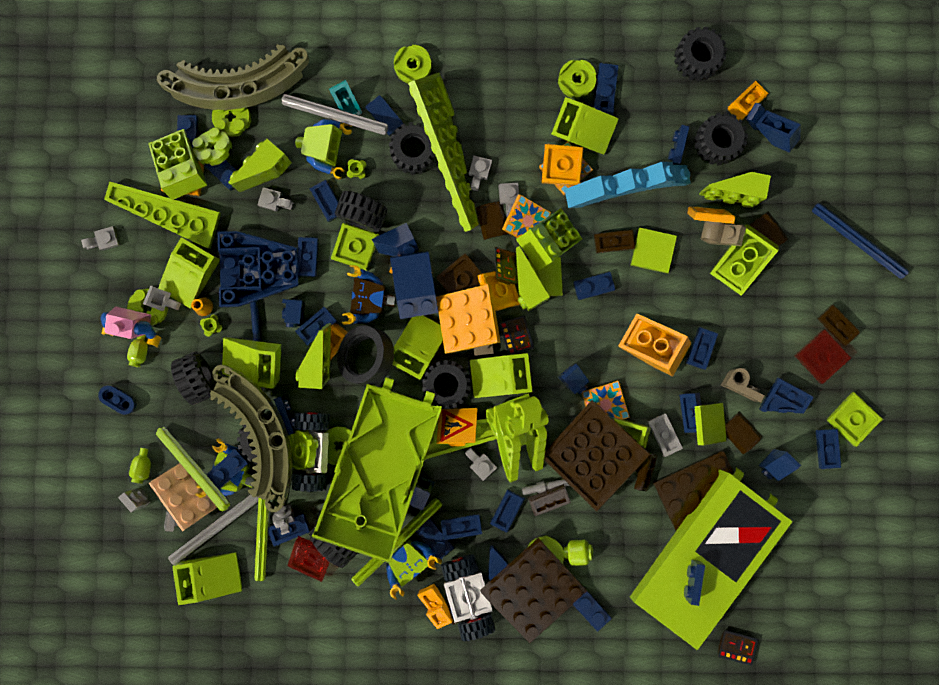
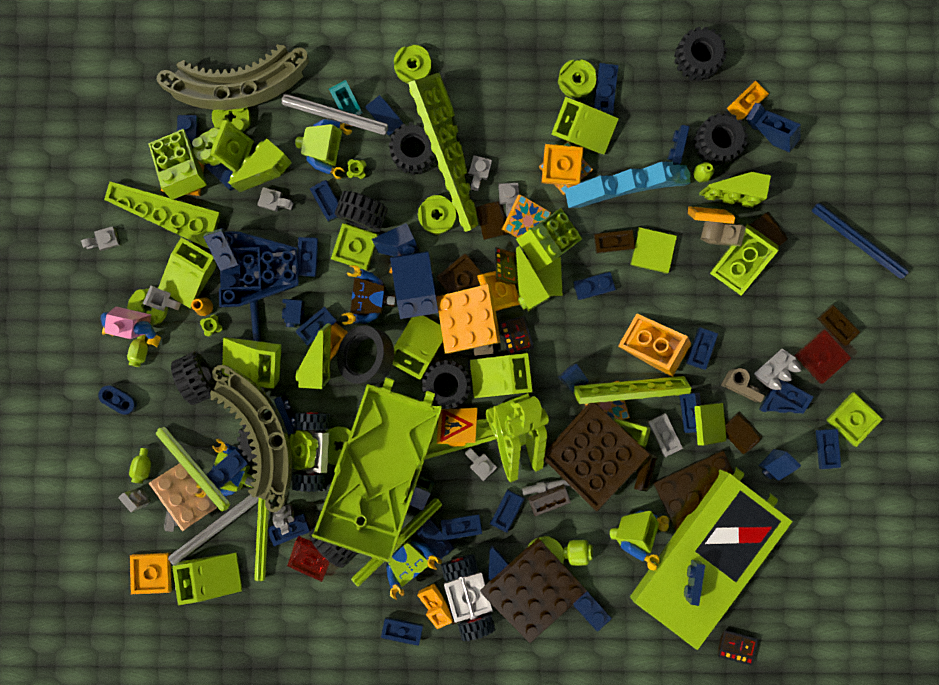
none -> light orange tile [130,553,172,594]
none -> dark blue plate [203,228,239,271]
none -> lime tile [210,120,254,172]
none -> dark blue plate [381,617,423,646]
none -> lime plate [418,195,456,234]
none -> lime plate [574,376,691,404]
none -> lime torso [610,510,669,571]
none -> lime plant [694,162,714,183]
none -> light grey plate [754,349,801,390]

